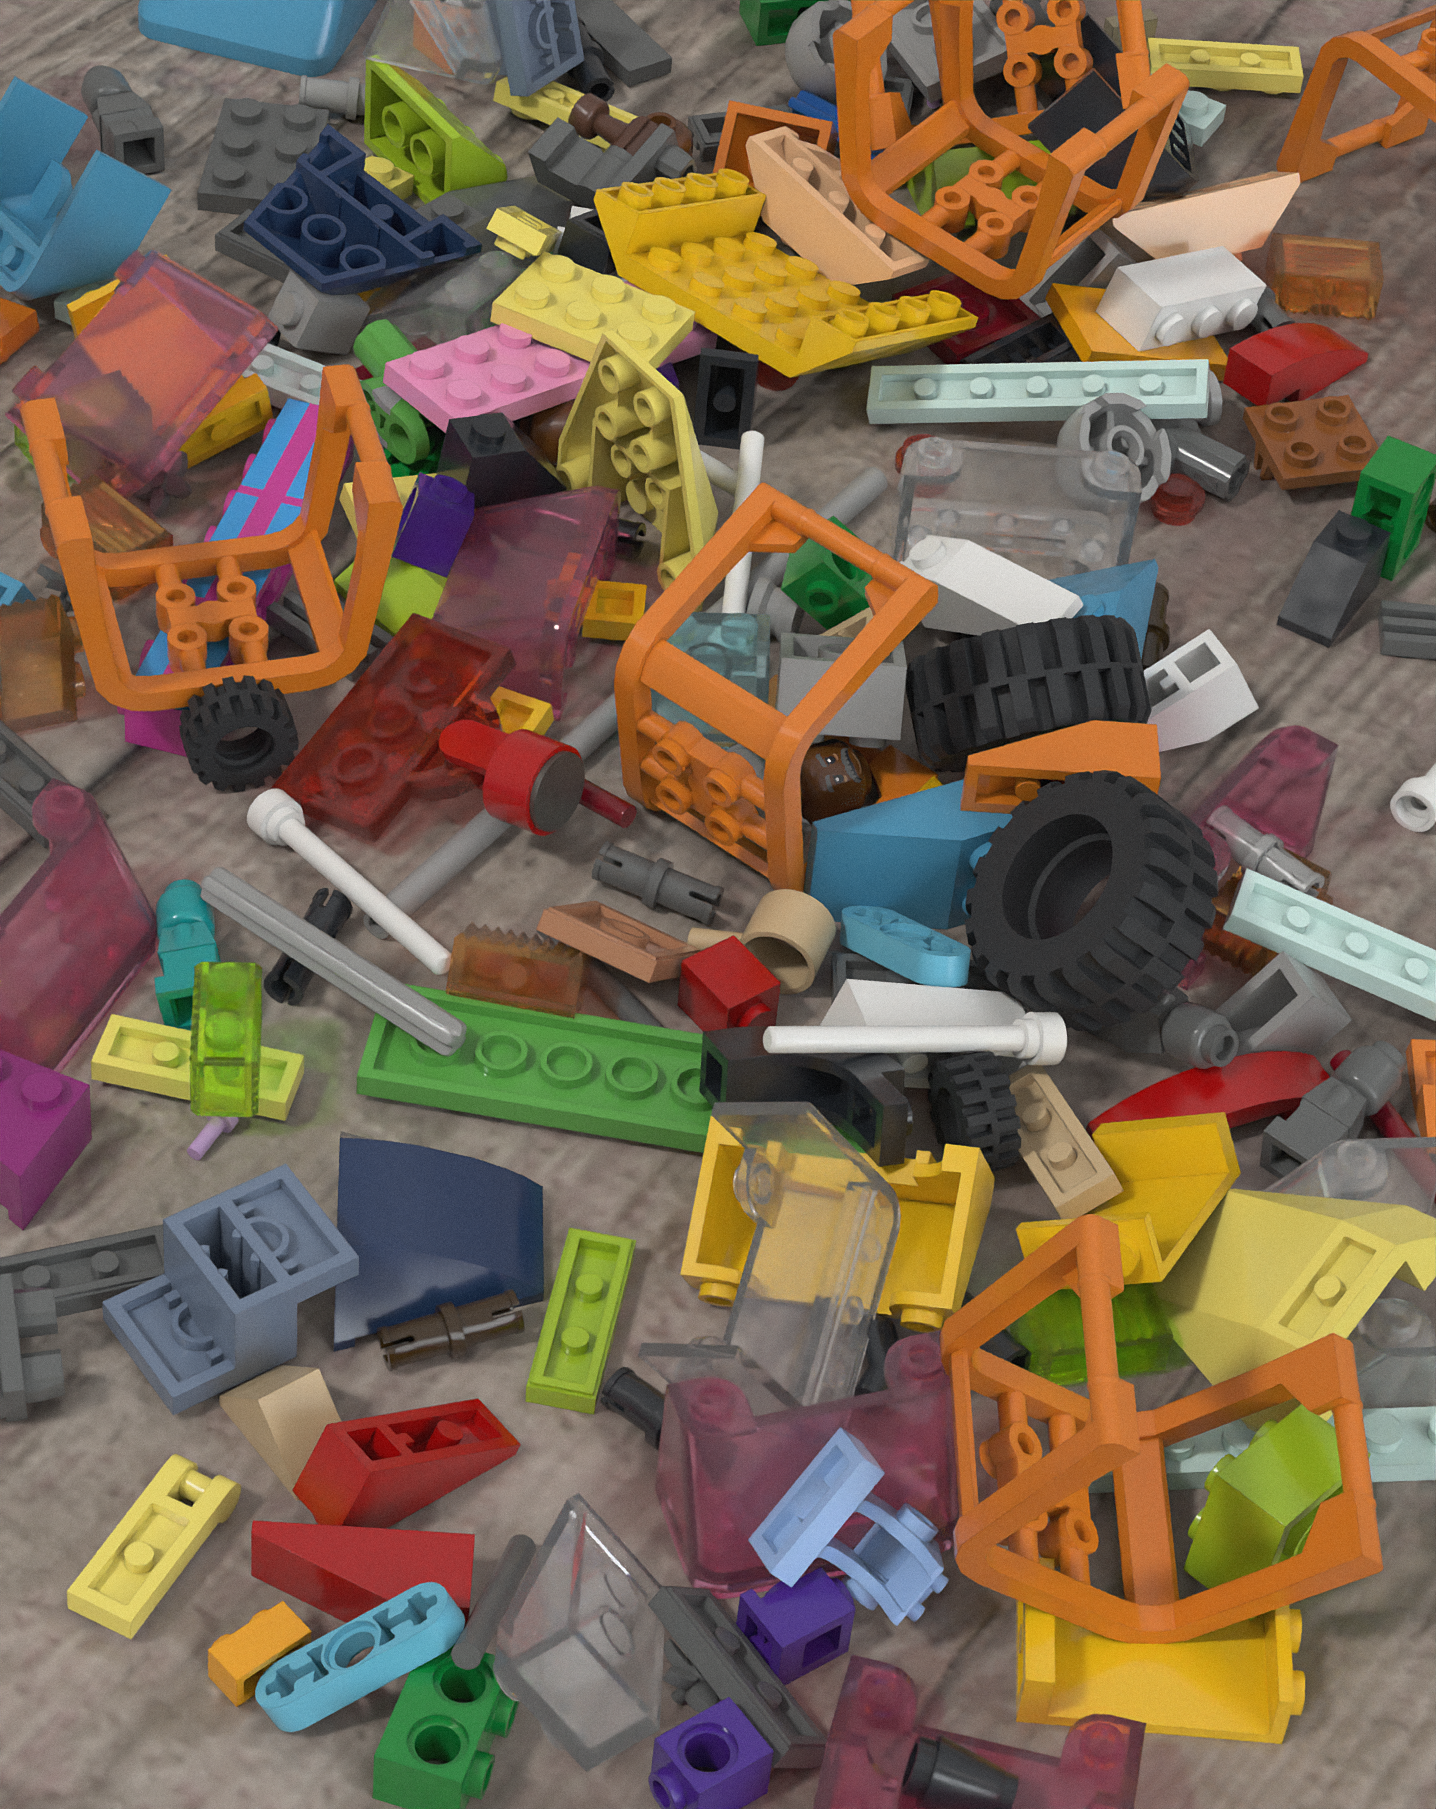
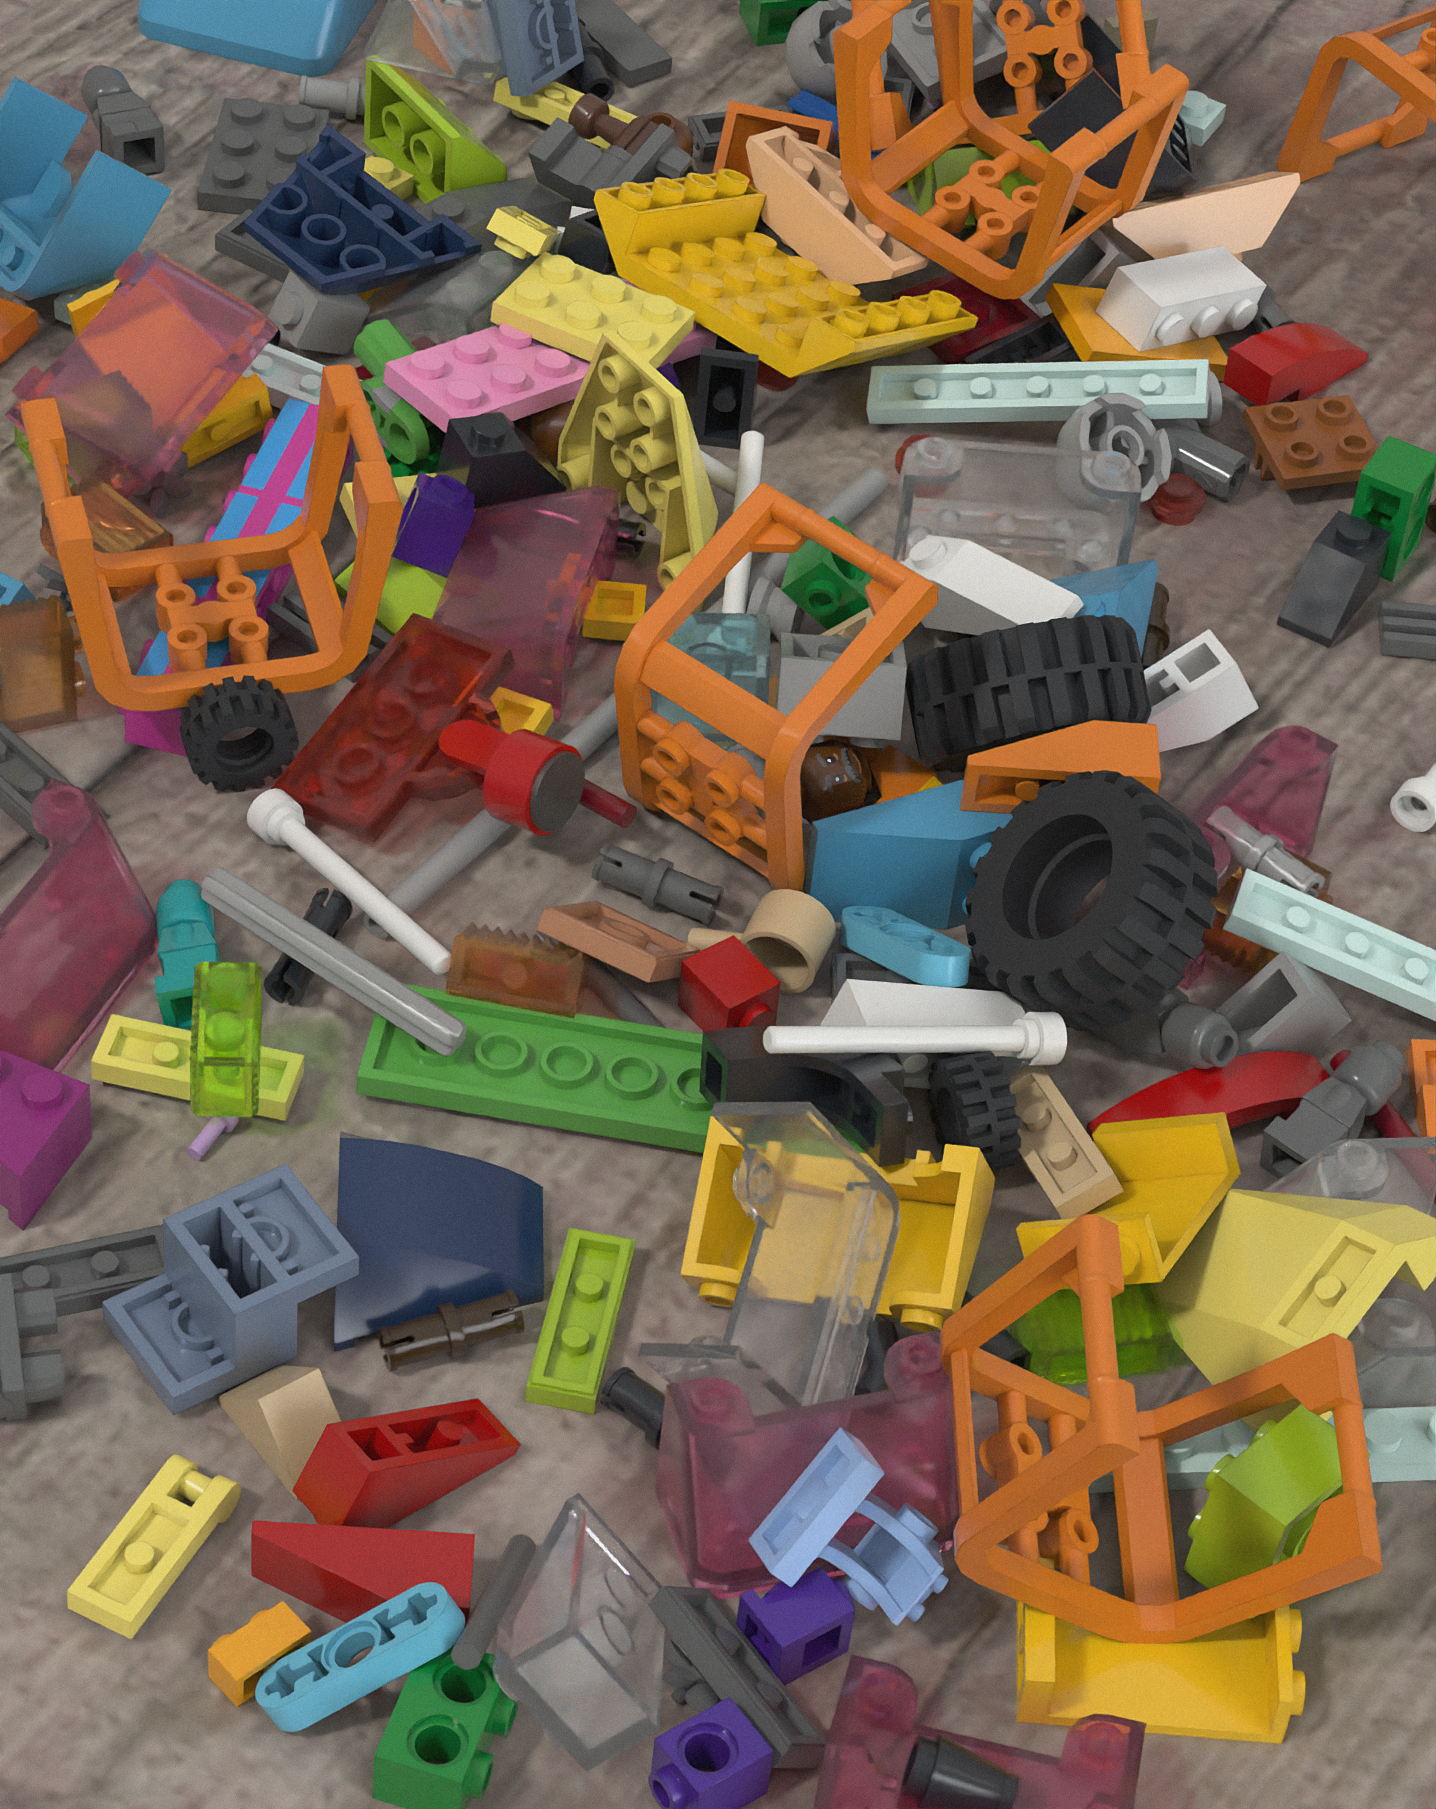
light yellow plate [1147,37,1304,94] -> none
clear orange brick [1265,233,1384,320] -> none

